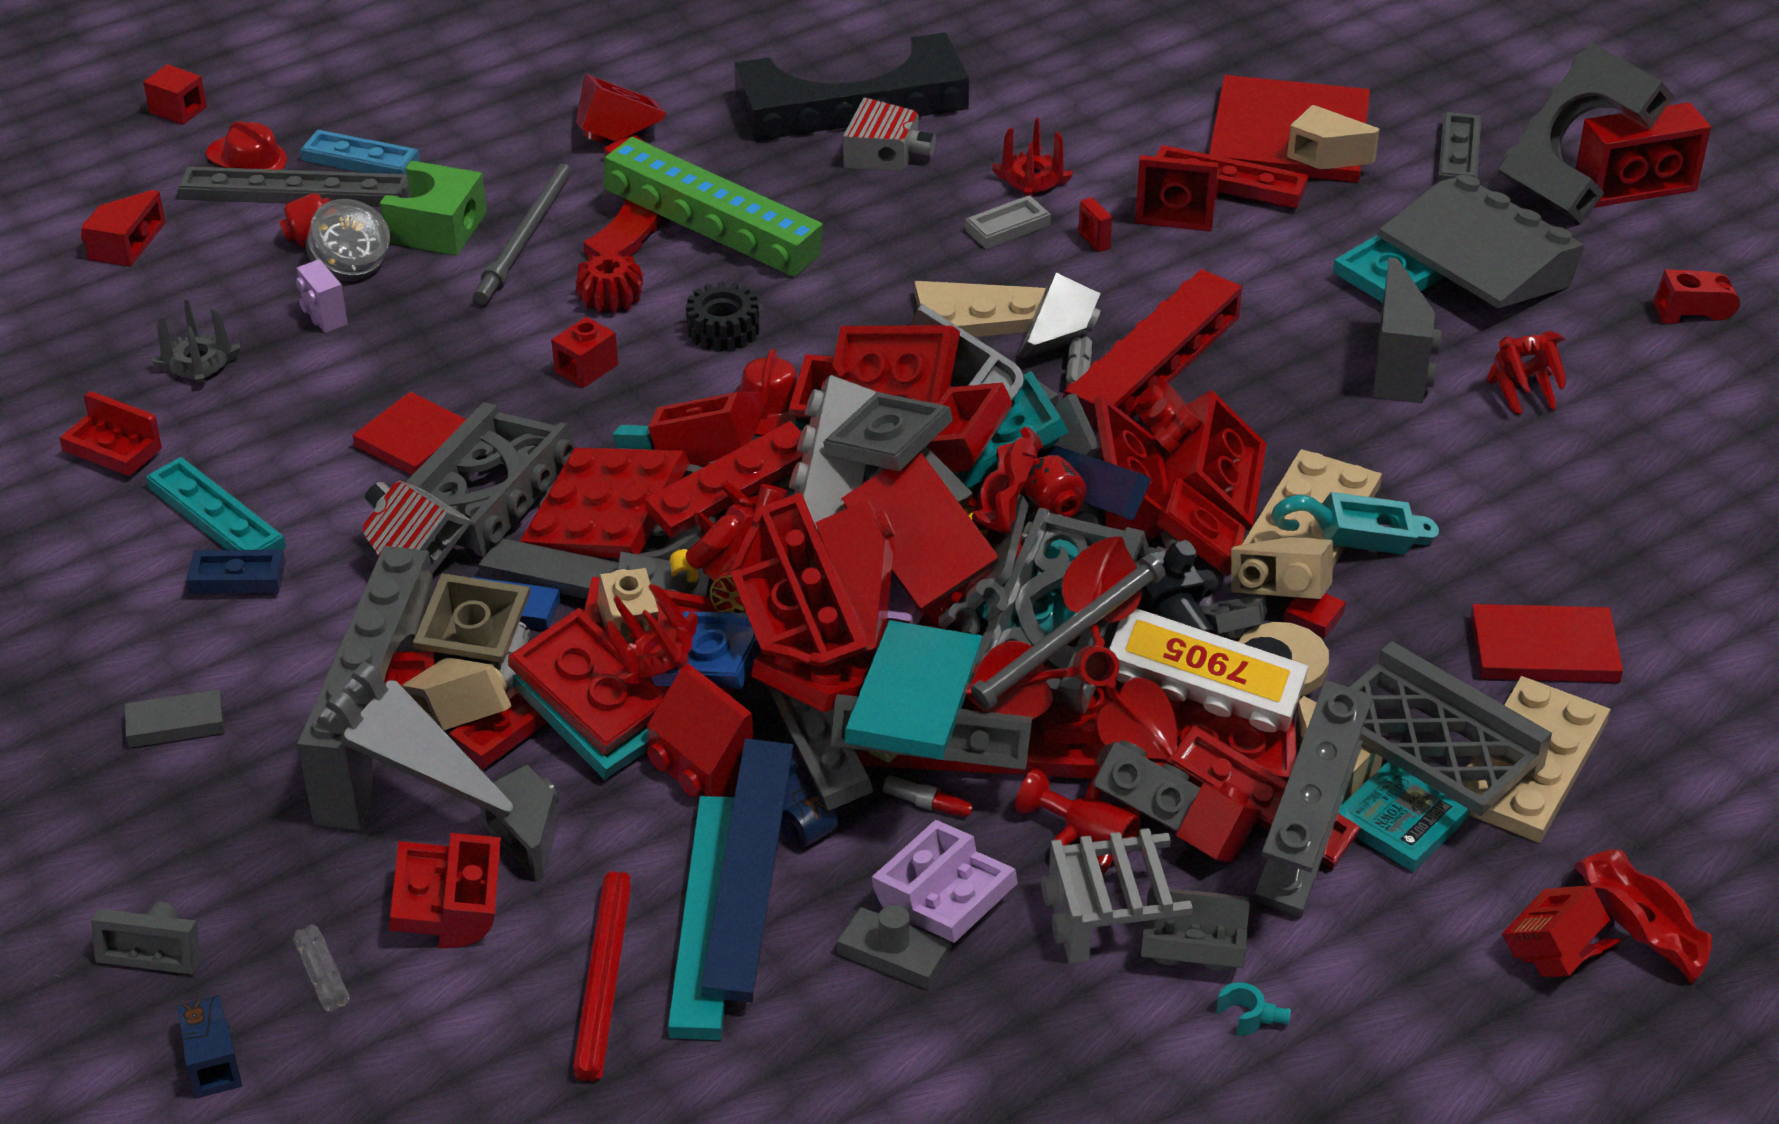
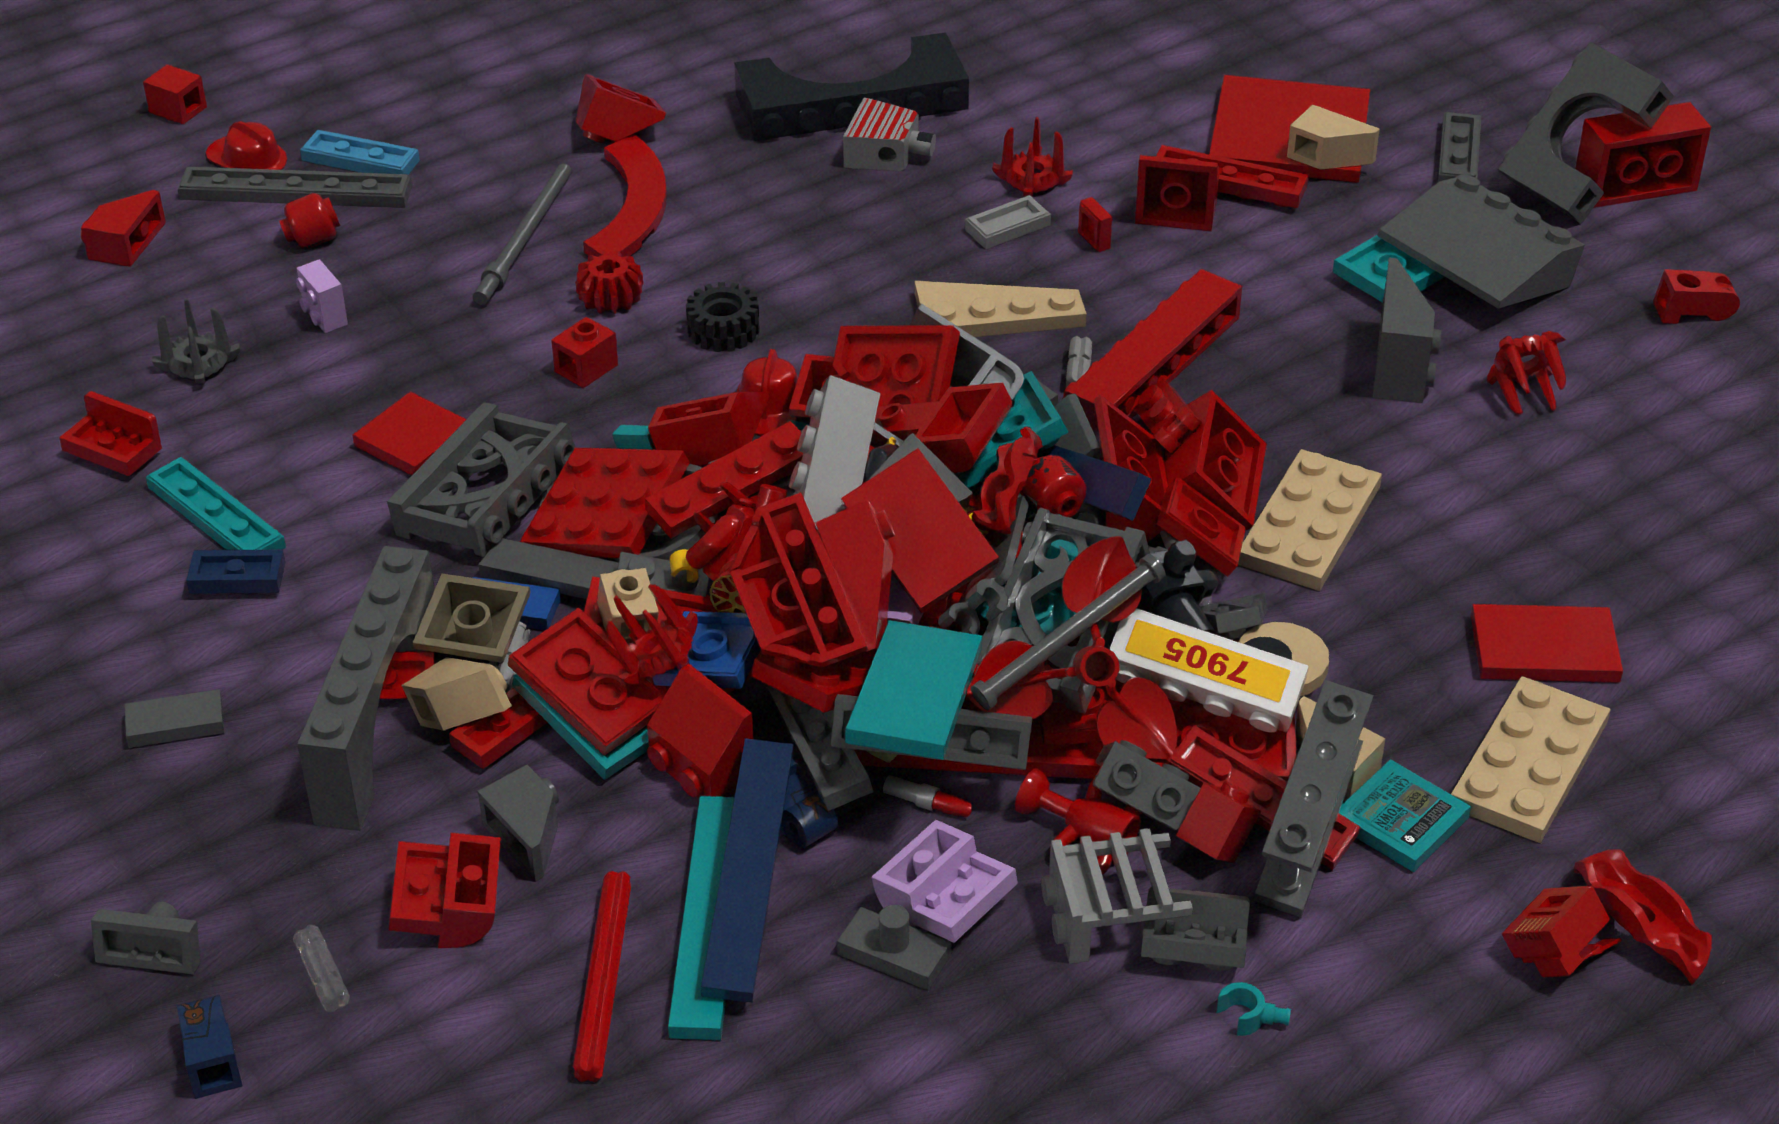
clear piece [305,199,390,282] -> none
flag [317,661,513,817] -> none
light grey torso [362,480,472,574] -> none
bright green piece [379,160,487,256] -> none
bright green brick [604,137,823,277] -> none
dark grey tile [823,392,953,471] -> none
slope [1017,273,1101,359] -> none
tan slope [1231,537,1333,599] -> none
teal piece [1271,492,1439,555] -> none
red tile [1283,593,1346,639] -> none
dark grey fence [1350,641,1552,816] -> none

